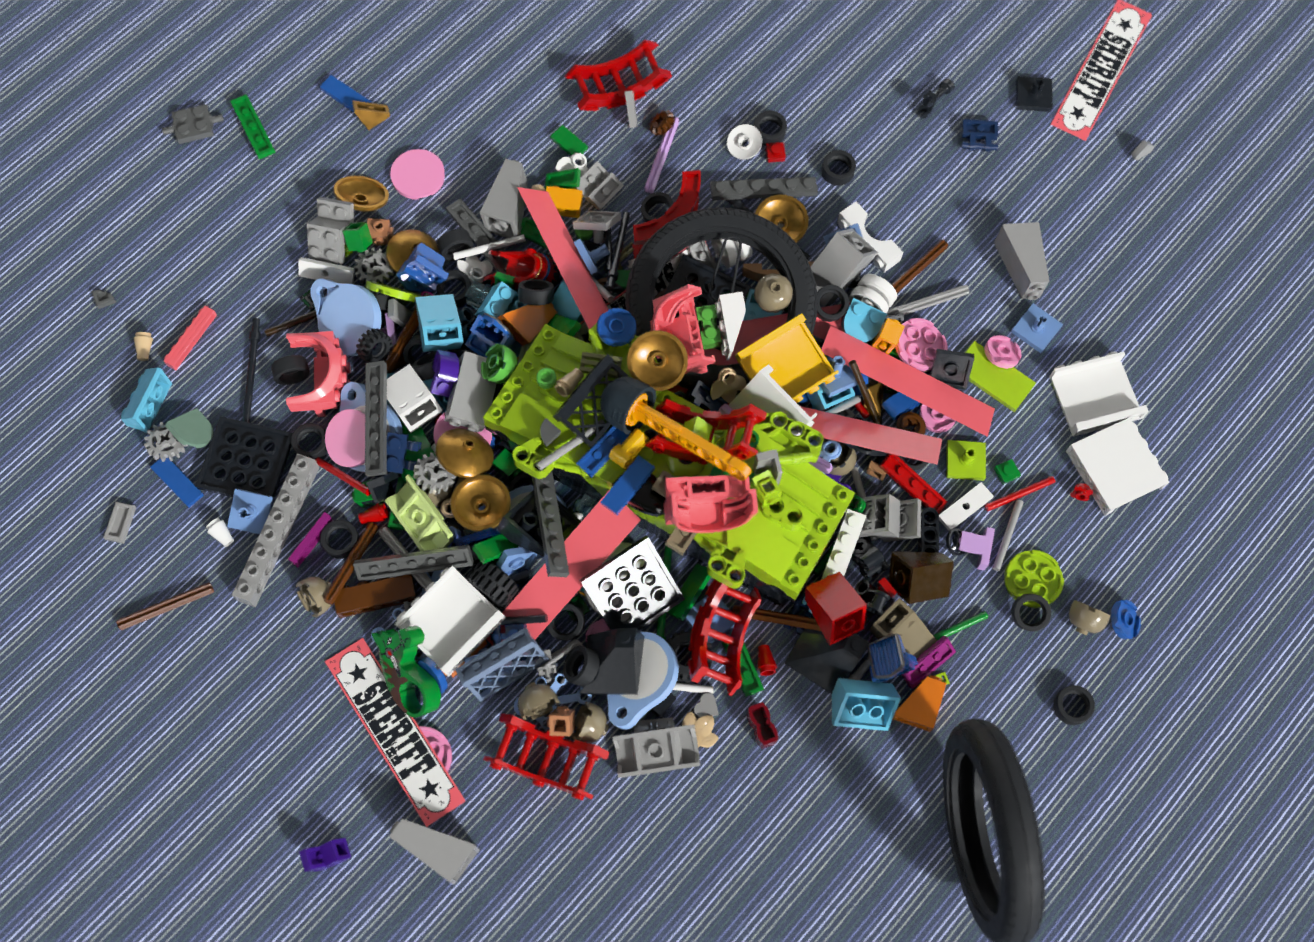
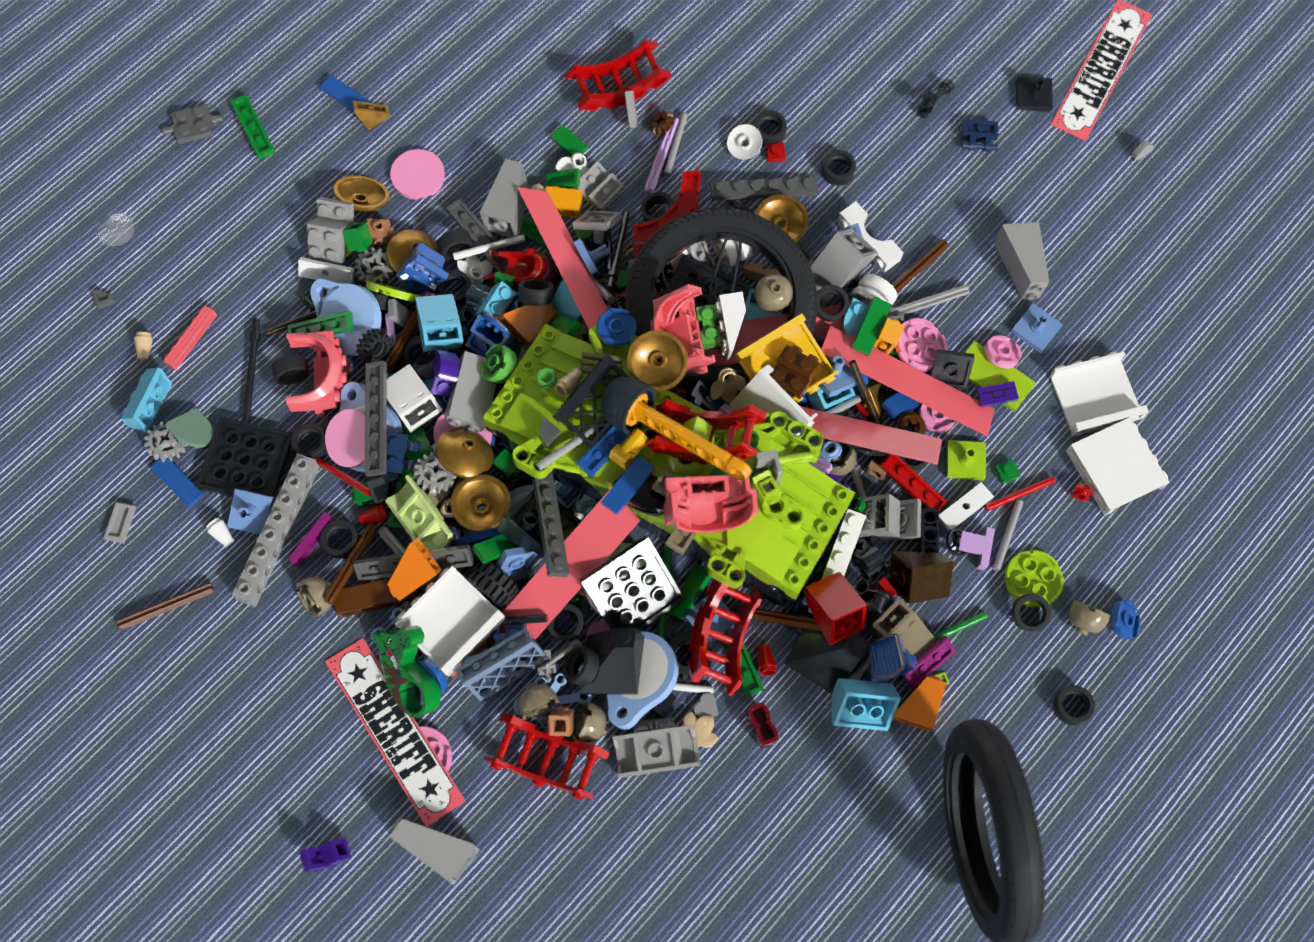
none -> clear dish [97,213,134,246]
none -> green plate [288,311,353,335]
none -> orange slope [387,537,442,601]
none -> light grey bar [664,112,688,176]
none -> reddish brown plate [770,345,821,399]
none -> green tile [851,296,892,356]
none -> dark purple tile [976,381,1019,408]

